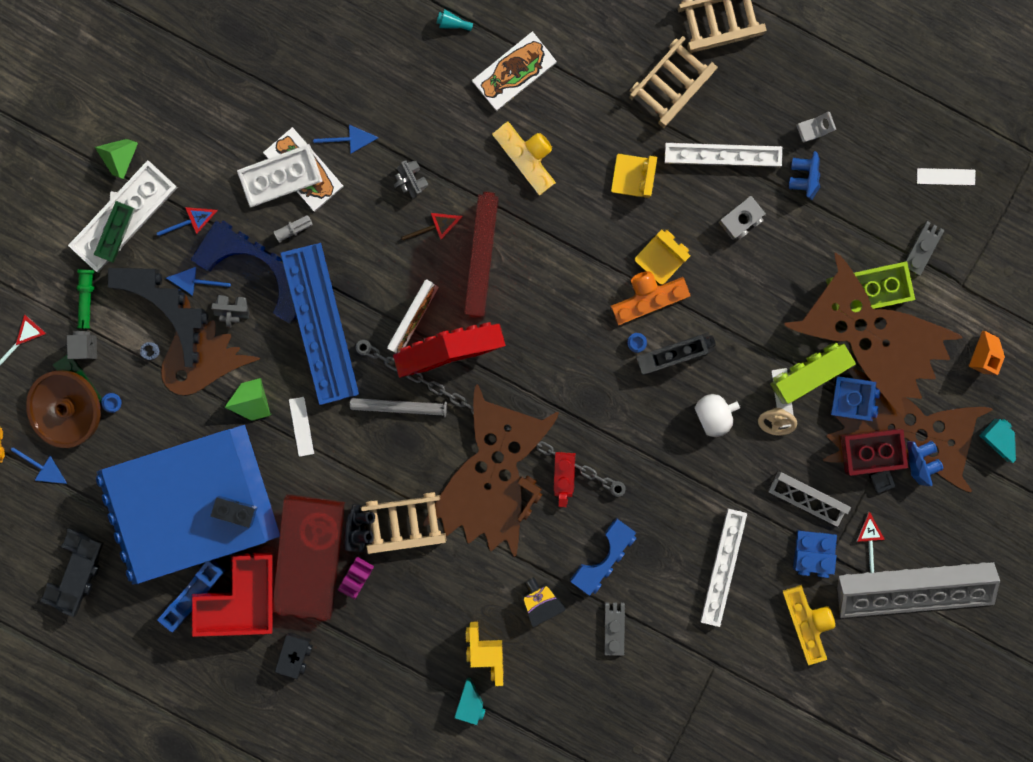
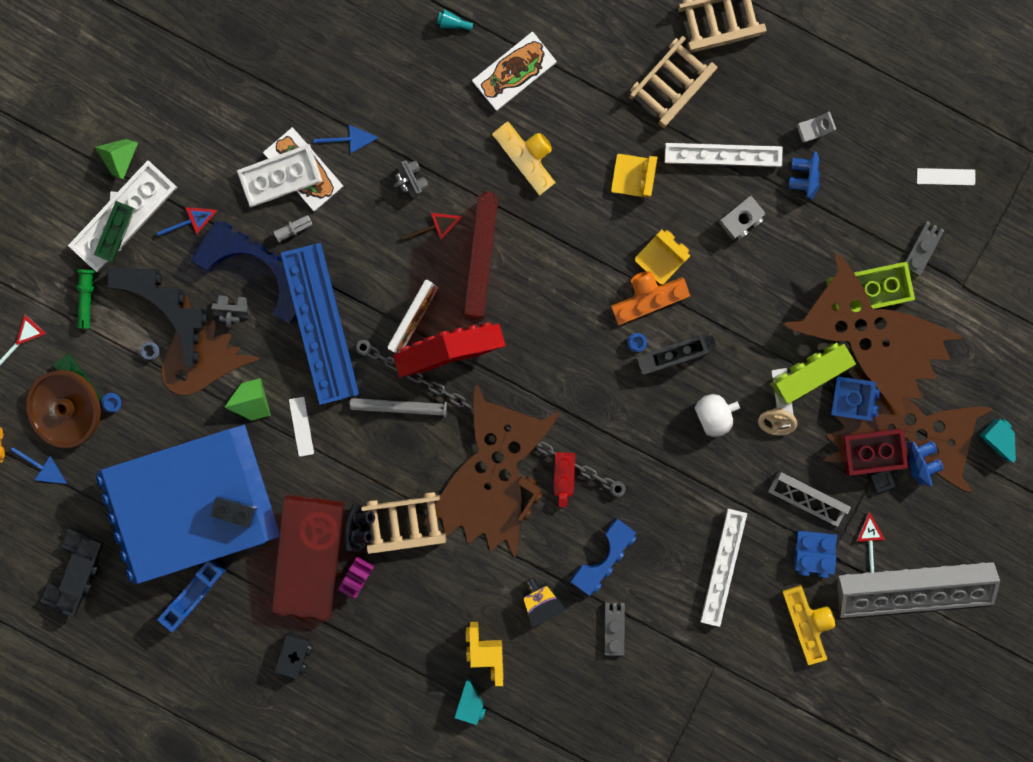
dark grey brick [67,331,97,359] -> none
blue piece [167,267,231,295] -> none
red piece [192,553,272,637] -> none
orange slope [969,331,1005,375] -> none

